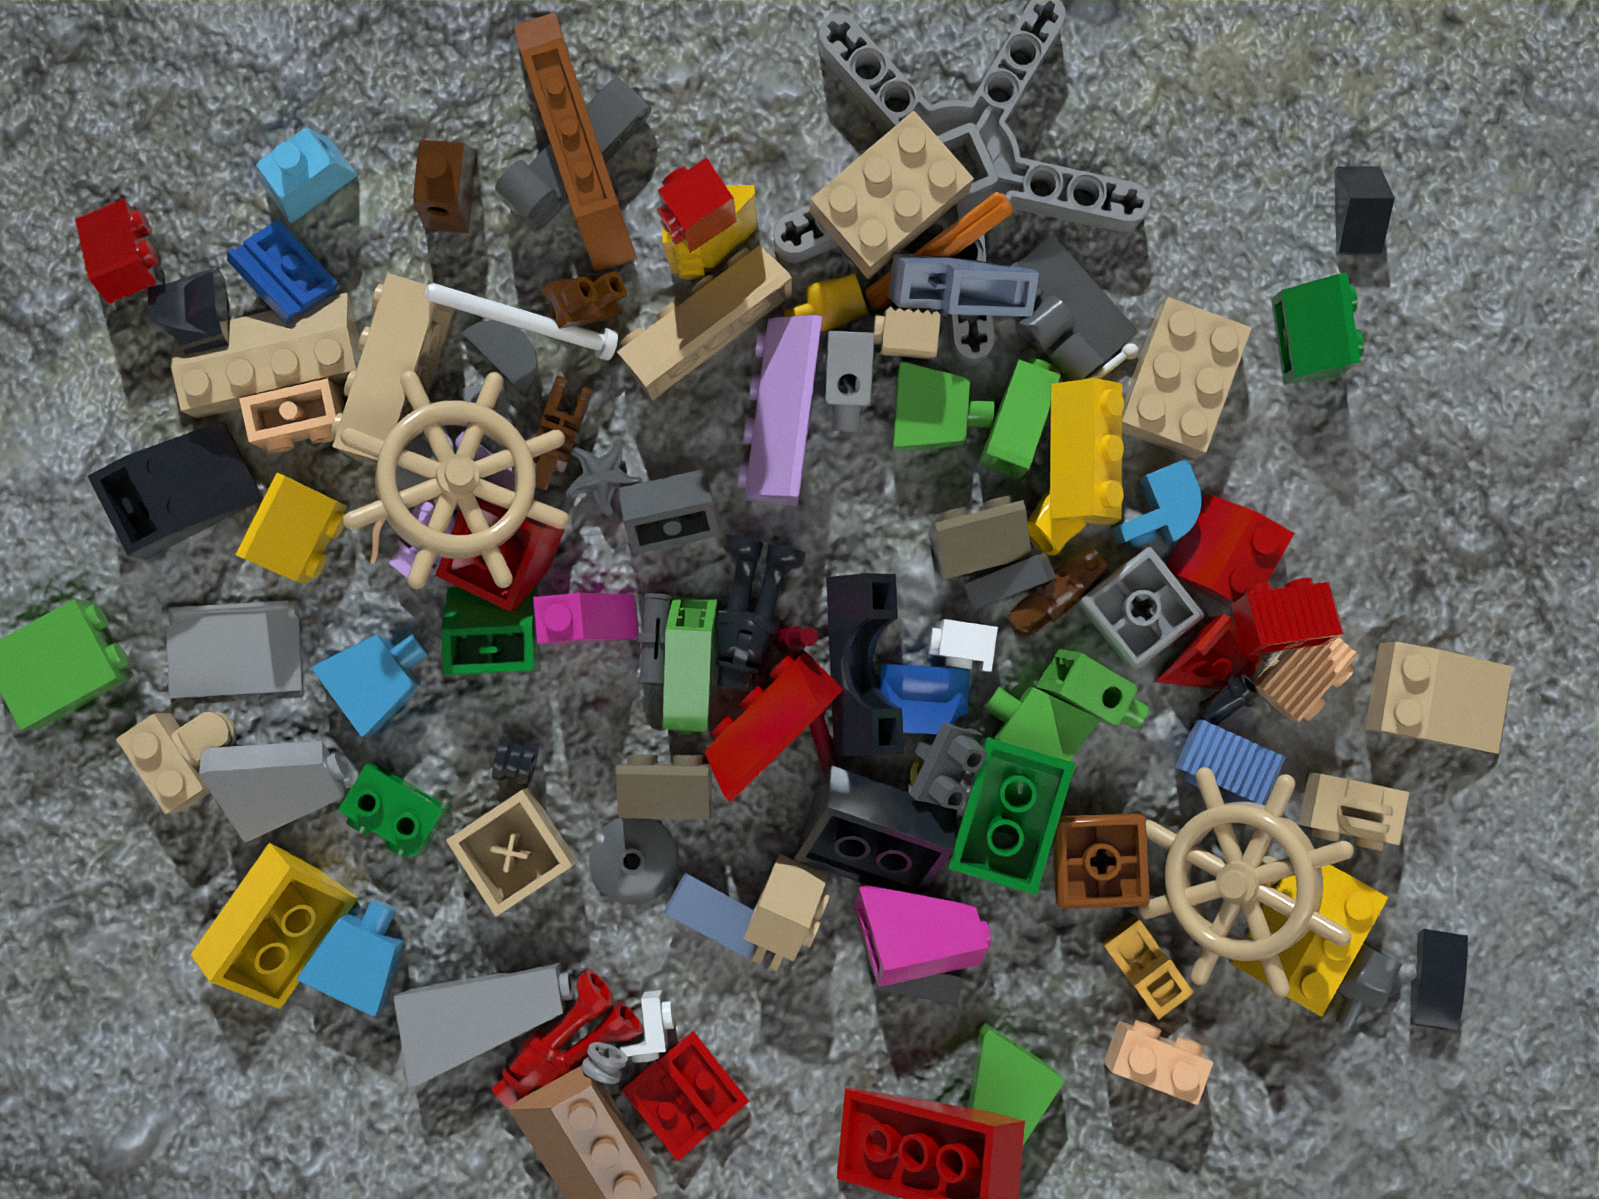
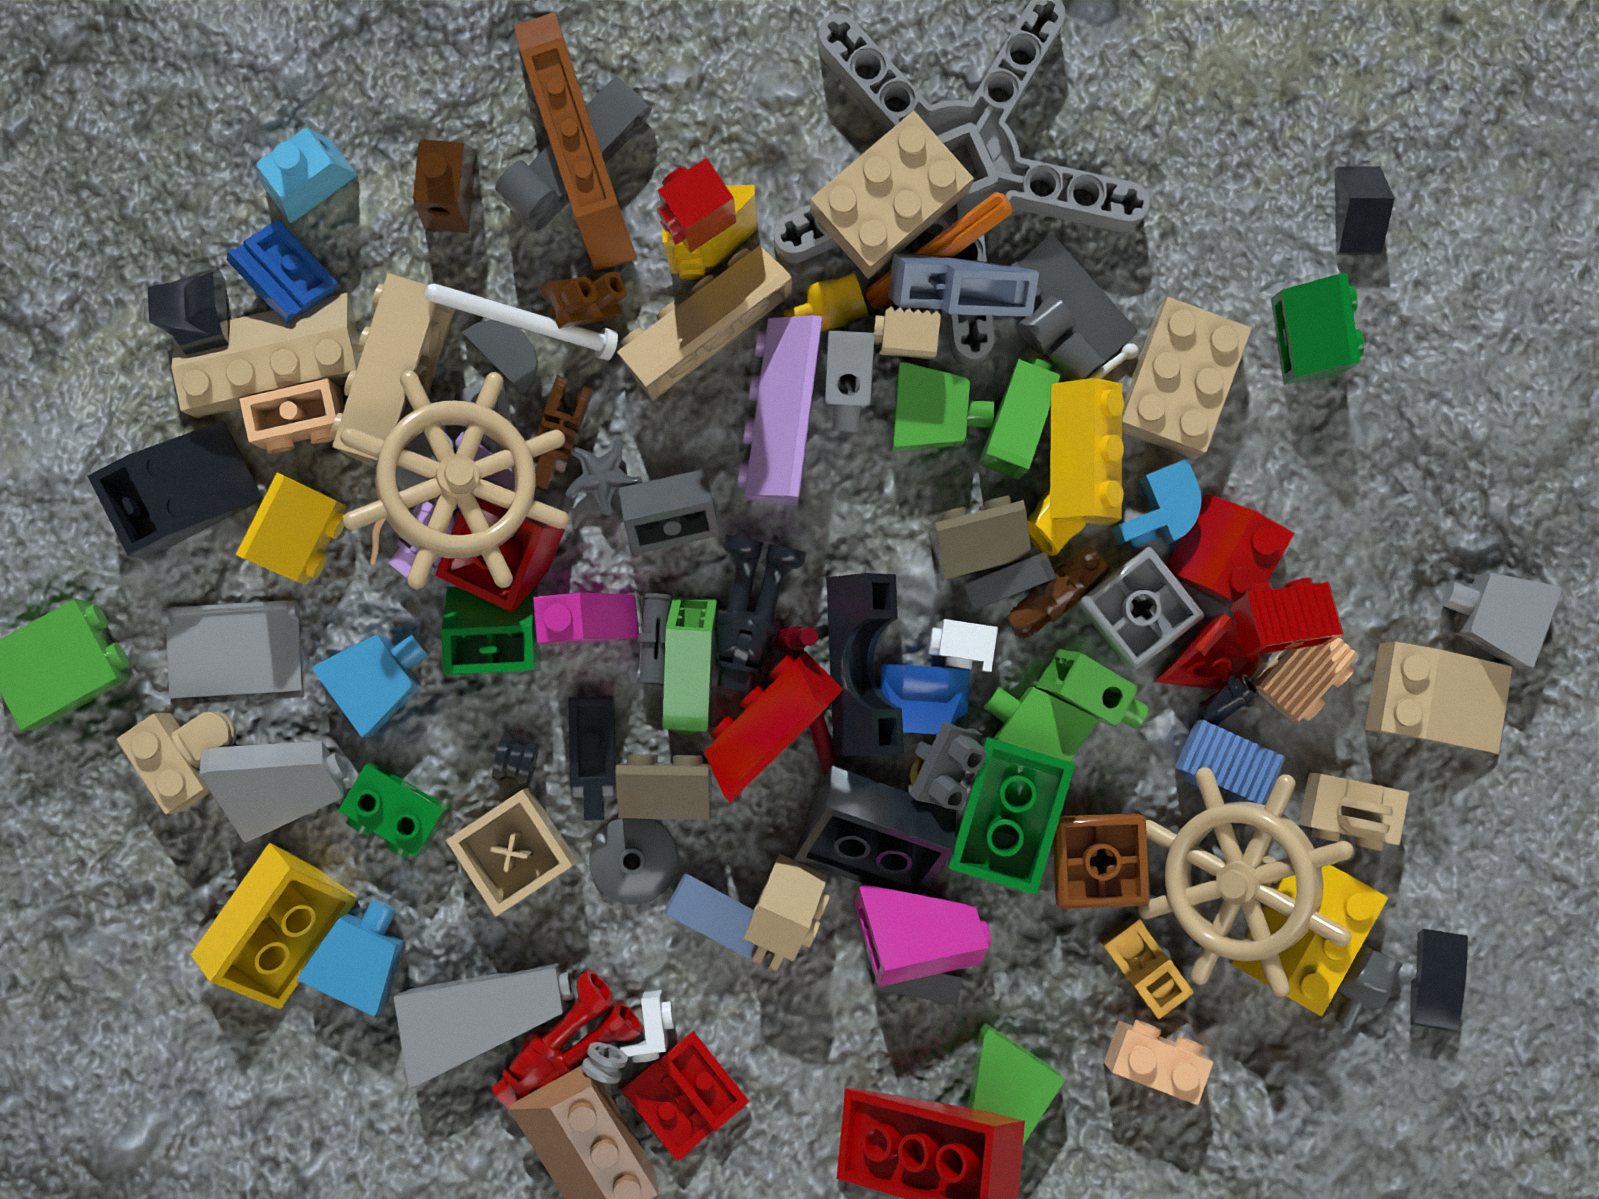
red brick [75,199,160,304] -> none
none -> black hinge [568,696,616,821]
none -> light grey torso [1442,573,1563,669]

